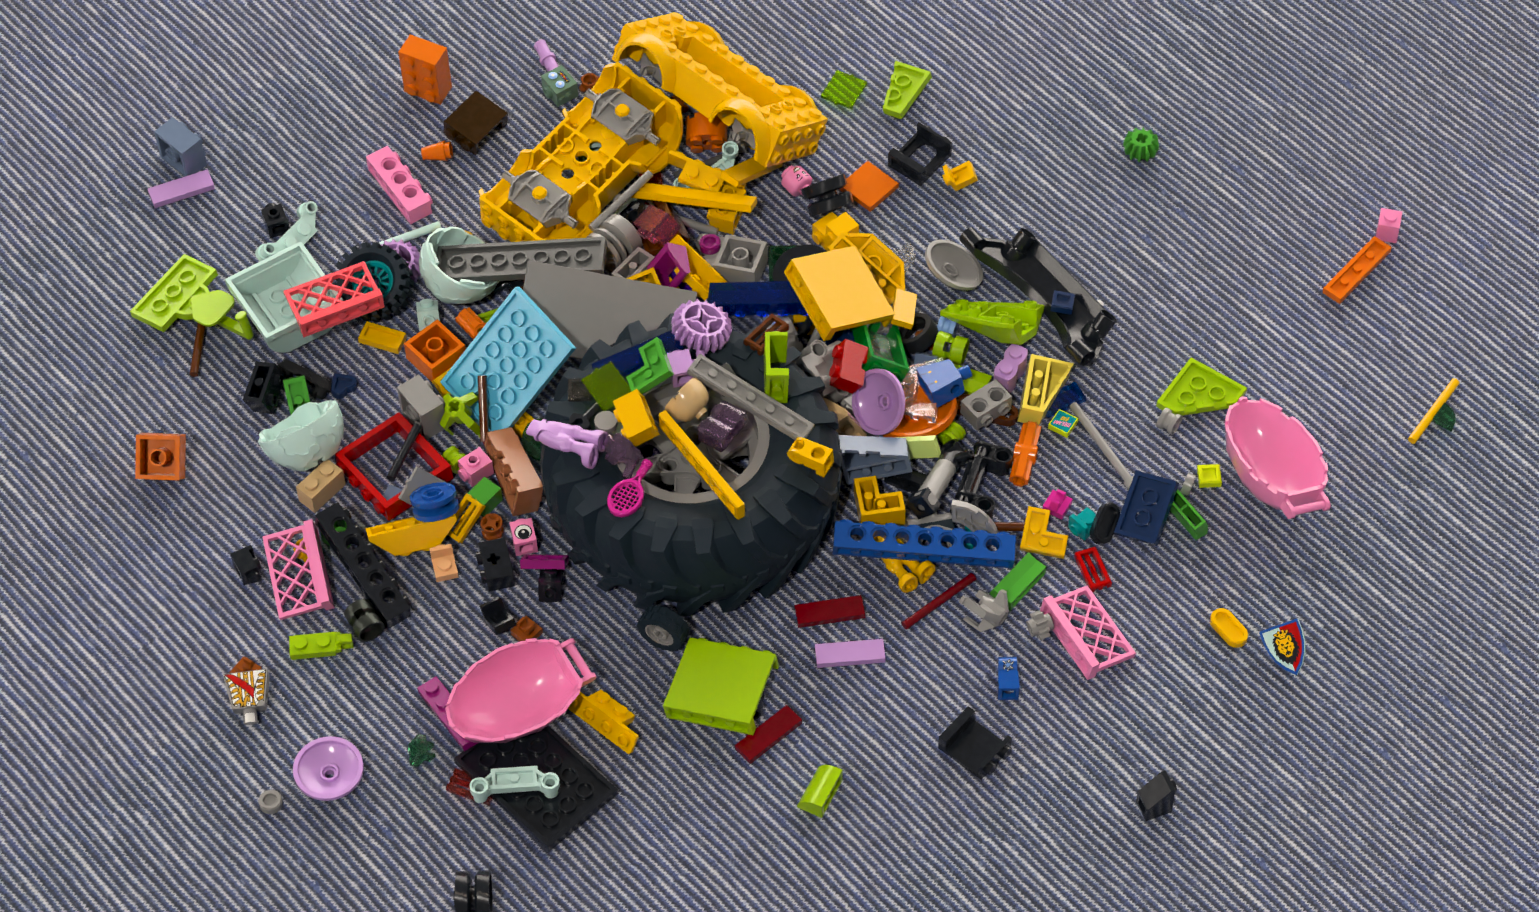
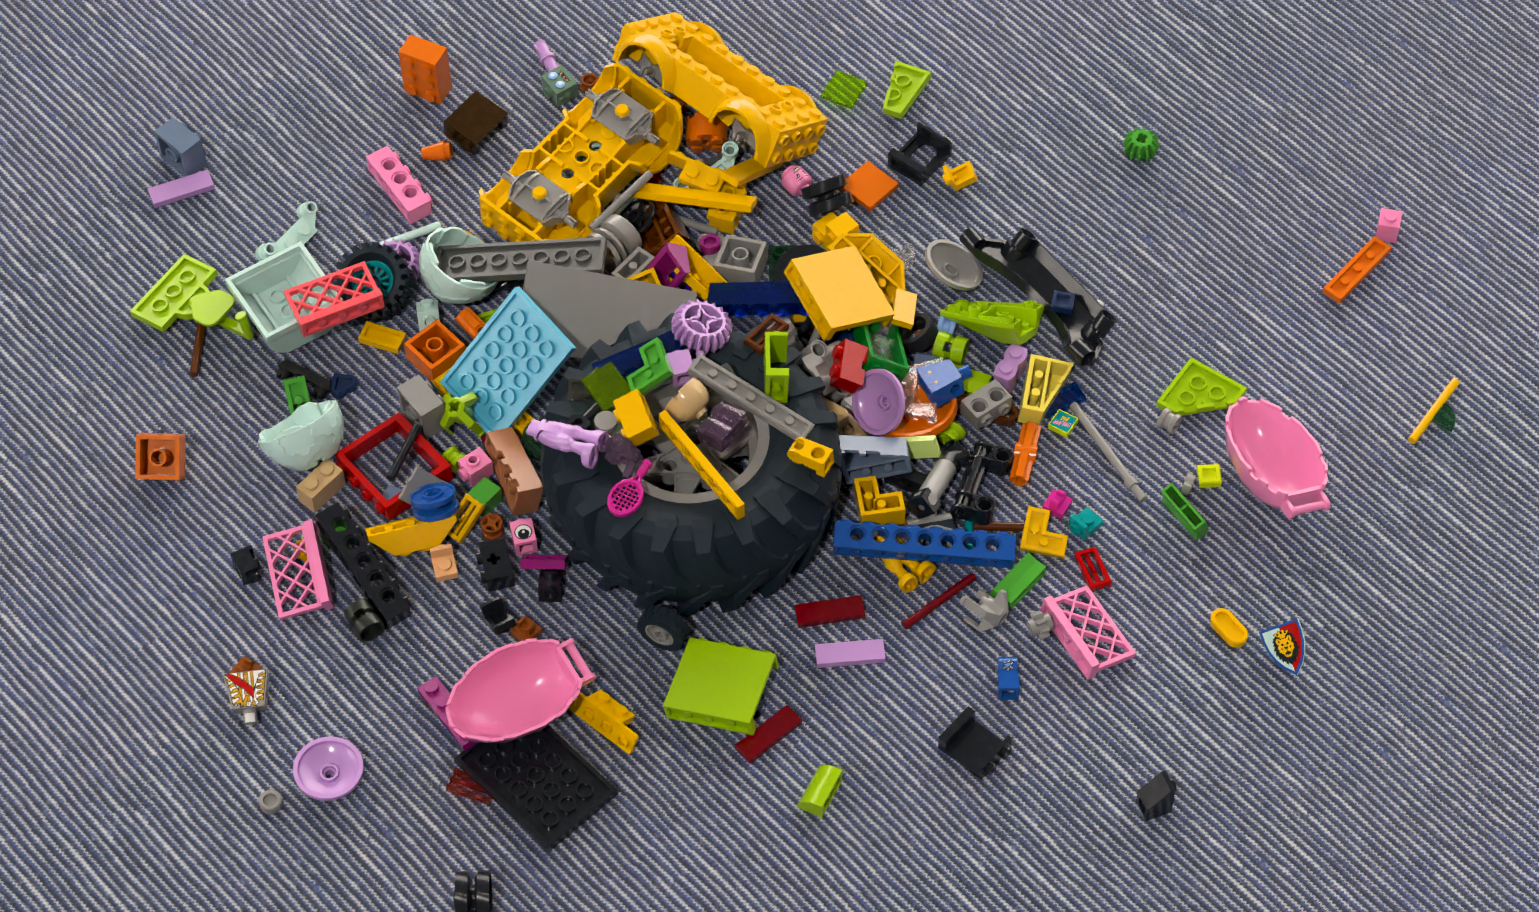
black brick [243,361,286,414] -> none
black brick [261,203,289,238] -> none
lime hinge [289,632,353,660] -> none
clear green tile [408,734,435,767] -> none
light aqua plate [470,766,560,803] -> none
reddish brown bar [478,375,489,442] -> none
clear pink brick [633,204,681,246] -> none
light grey tile [951,500,998,534] -> none
black tile [1090,503,1120,545] -> none
dark blue plate [1114,470,1179,546] -> none

